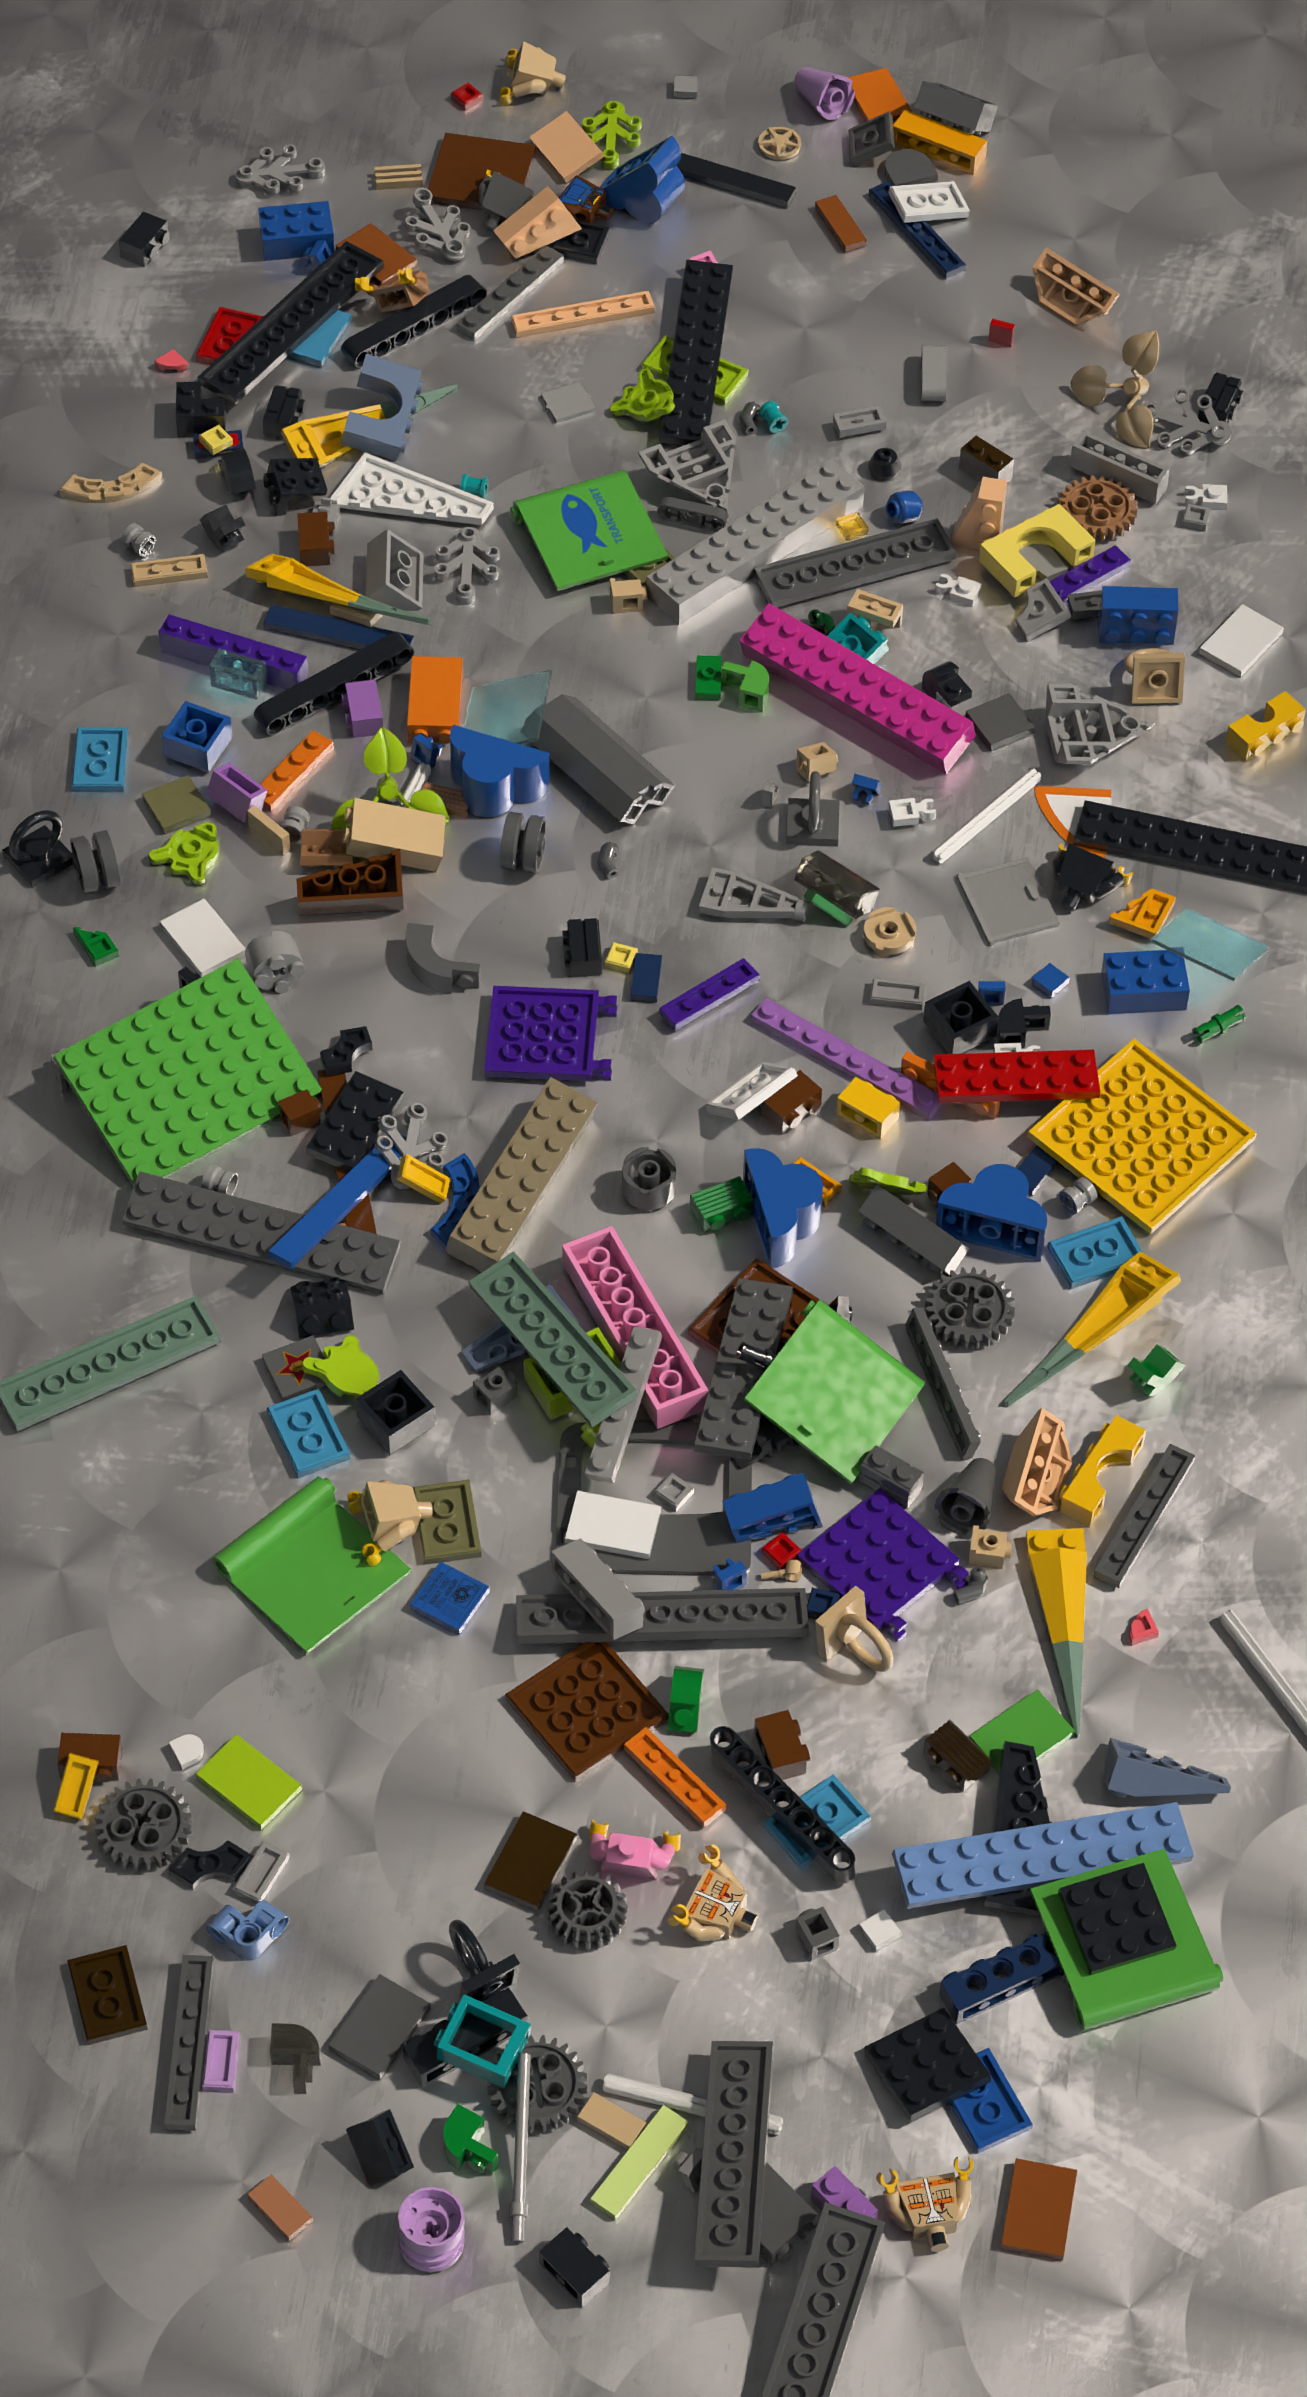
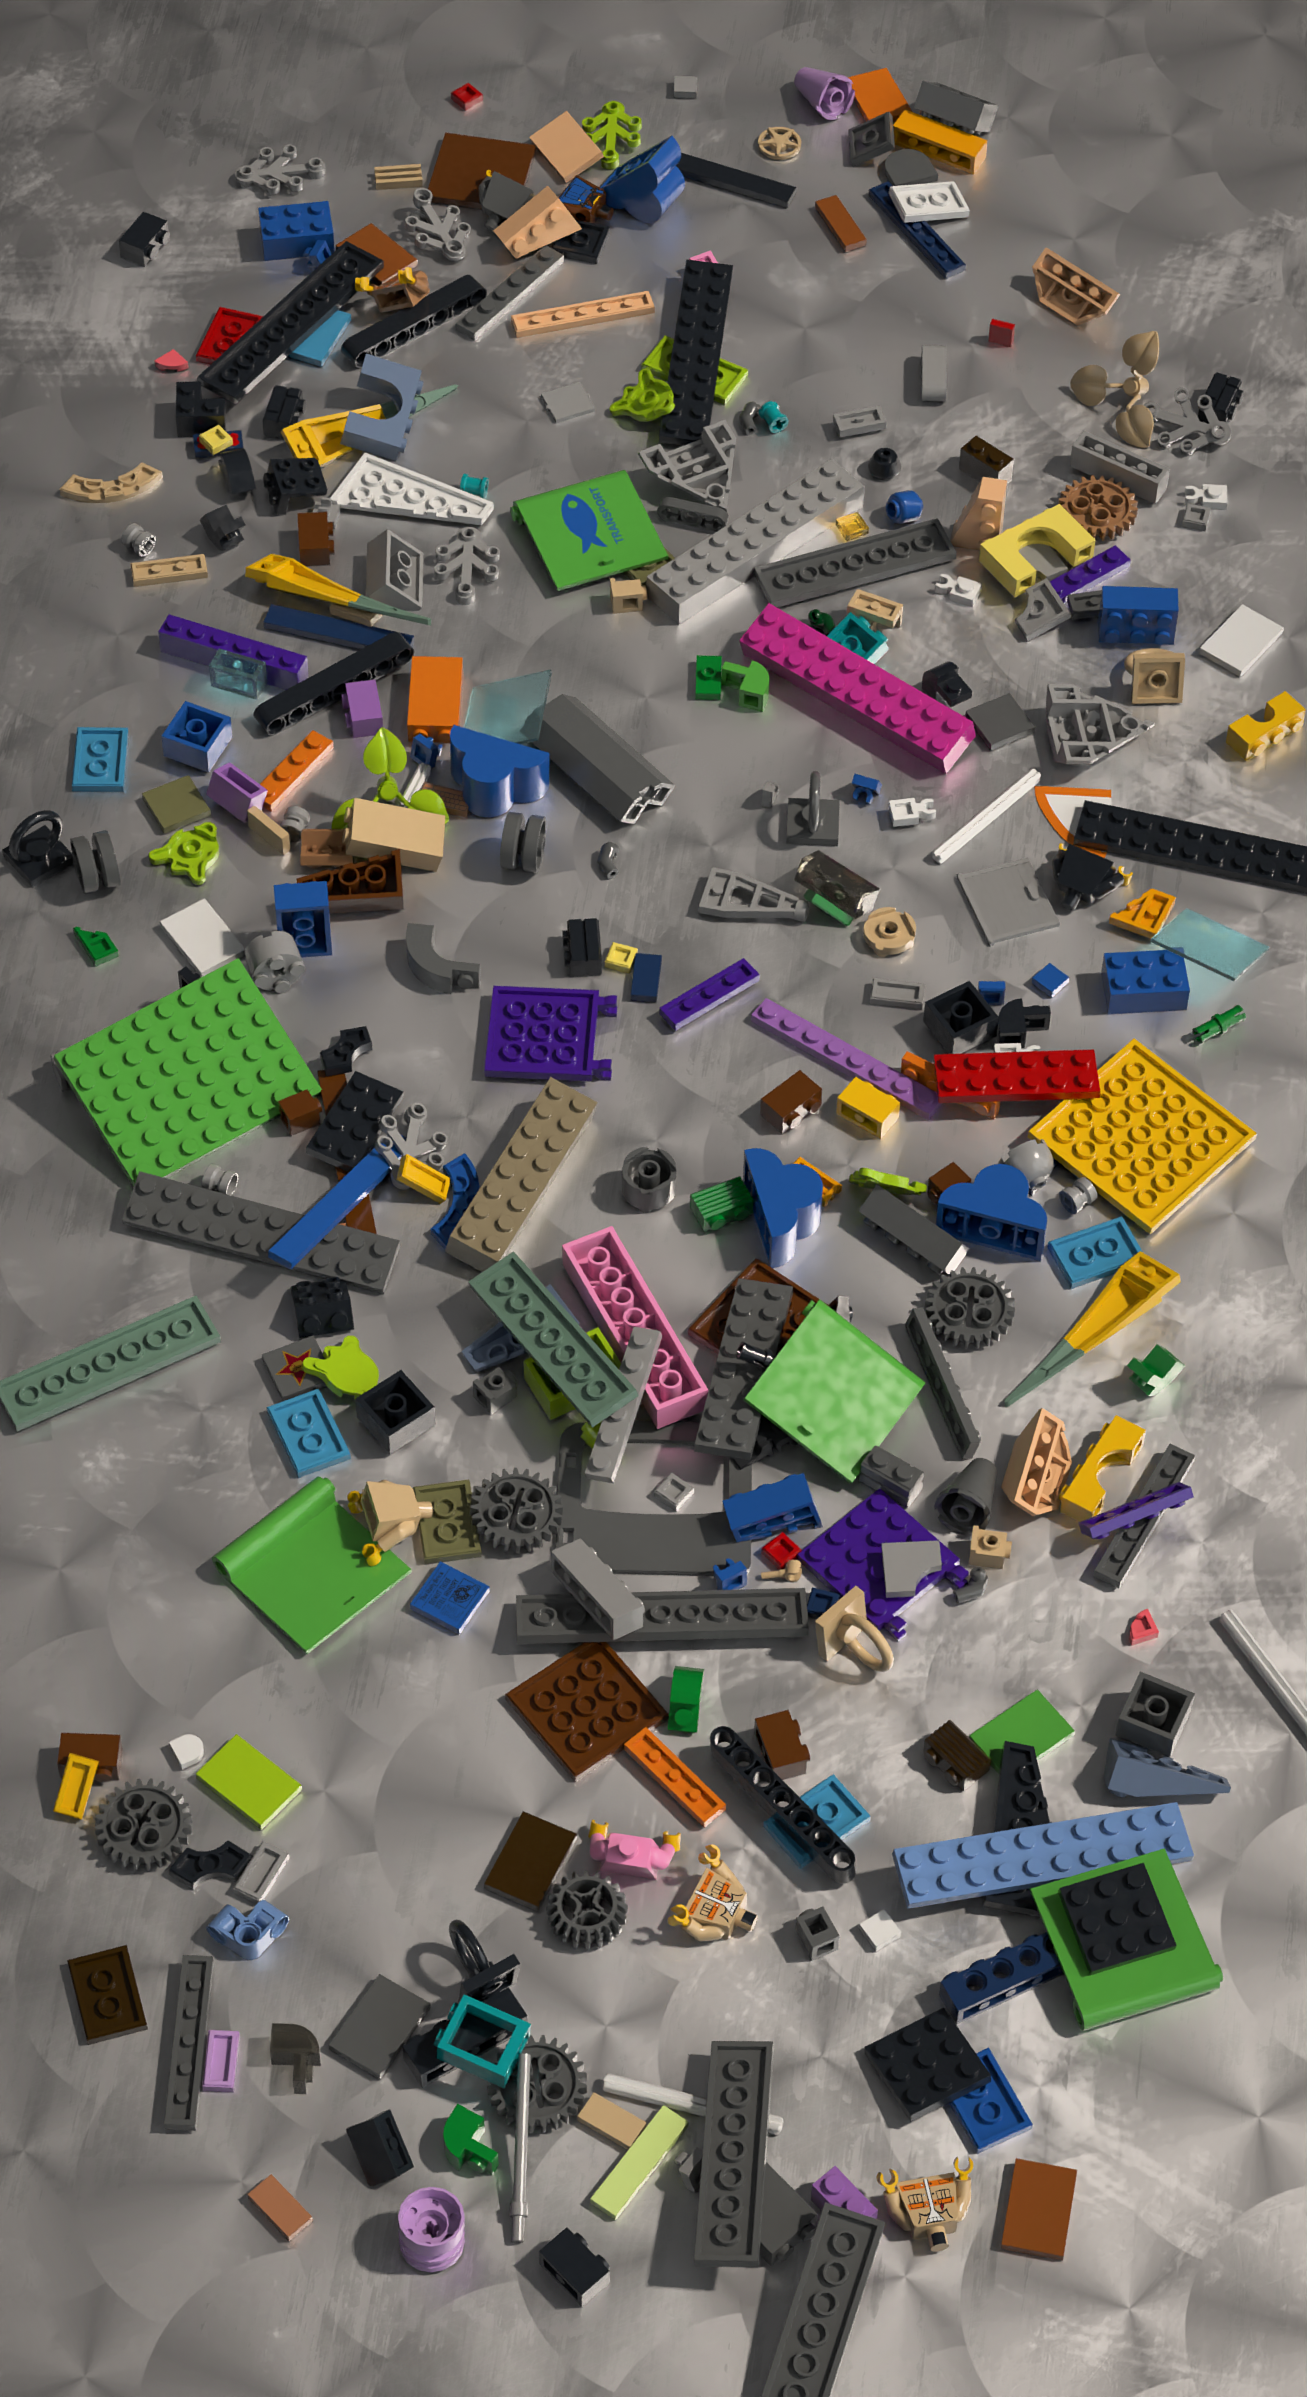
tan torso [499,41,566,106] -> none
white tile [565,1491,661,1559] -> none
white tile [705,1062,798,1120] -> none
tan brick [797,742,838,782] -> none
yellow plate [1026,1528,1087,1738] -> none
none -> blue brick [274,881,332,958]
none -> dark grey gear [470,1468,563,1553]
none -> light grey tile [881,1541,942,1598]
none -> light grey cylinder [998,1139,1054,1190]
none -> dark purple plate [1078,1482,1194,1540]
none -> dark grey brick [1115,1671,1195,1757]

